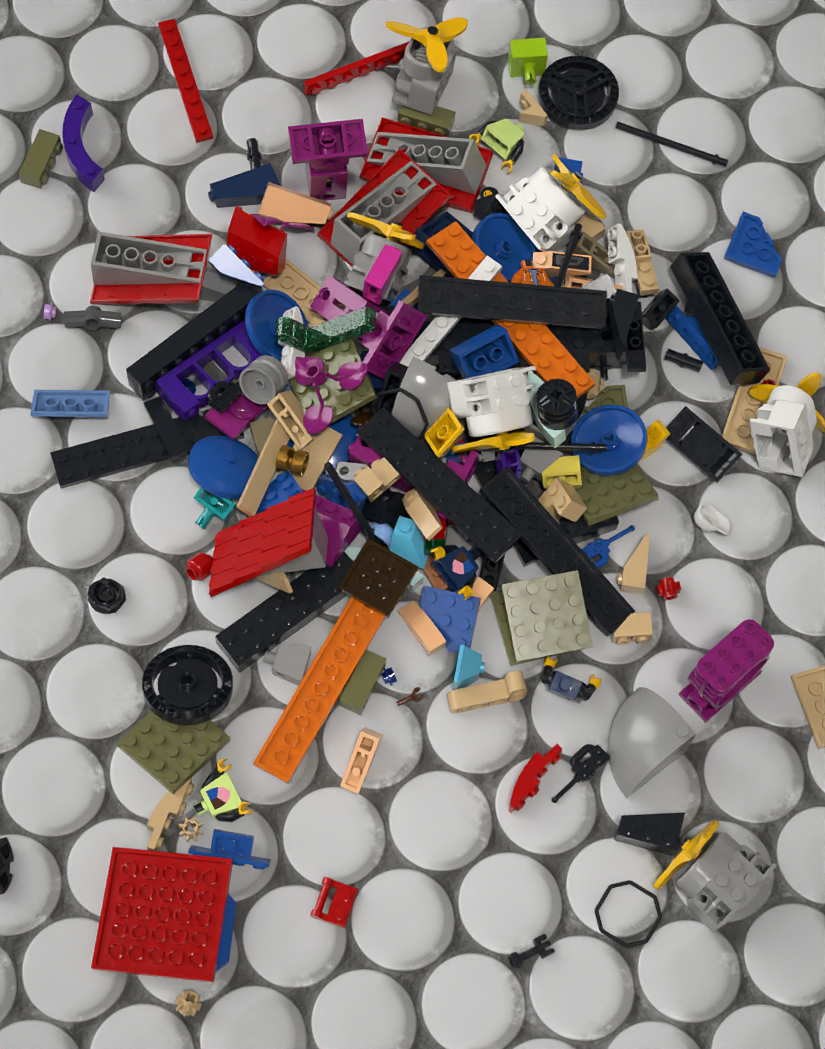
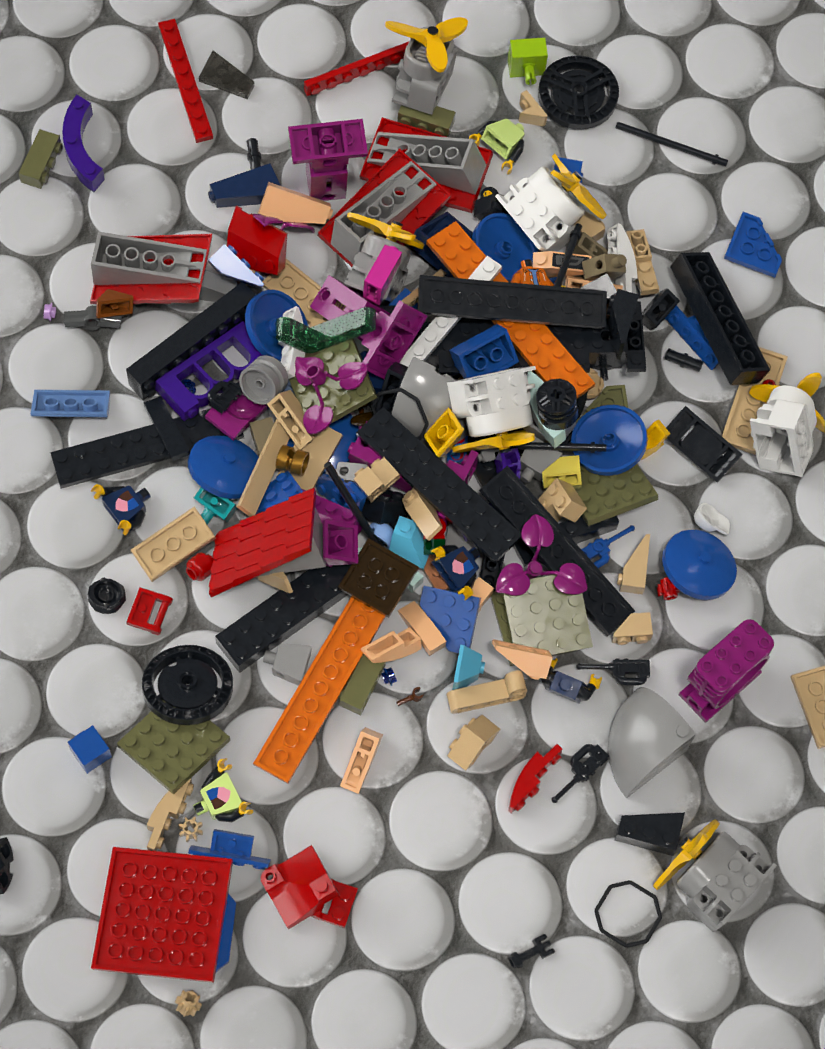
none -> blue head [68,725,112,774]
none -> torso [91,484,151,535]
none -> dark orange slope [96,289,133,318]
none -> red plate [126,587,173,635]
none -> tan tile [131,506,216,582]
none -> clear smoke wing [199,50,255,100]
none -> red slope [261,845,340,929]
none -> magenta slope [323,520,358,566]
none -> light nougat slope [361,627,421,663]
none -> tan brick [447,715,500,771]
none -> light nougat slope [492,639,553,680]
none -> magenta plant [496,514,587,596]
none -> black piece [576,658,650,686]
none -> dark tan torso [582,254,627,281]
none -> blue dish [662,530,737,600]

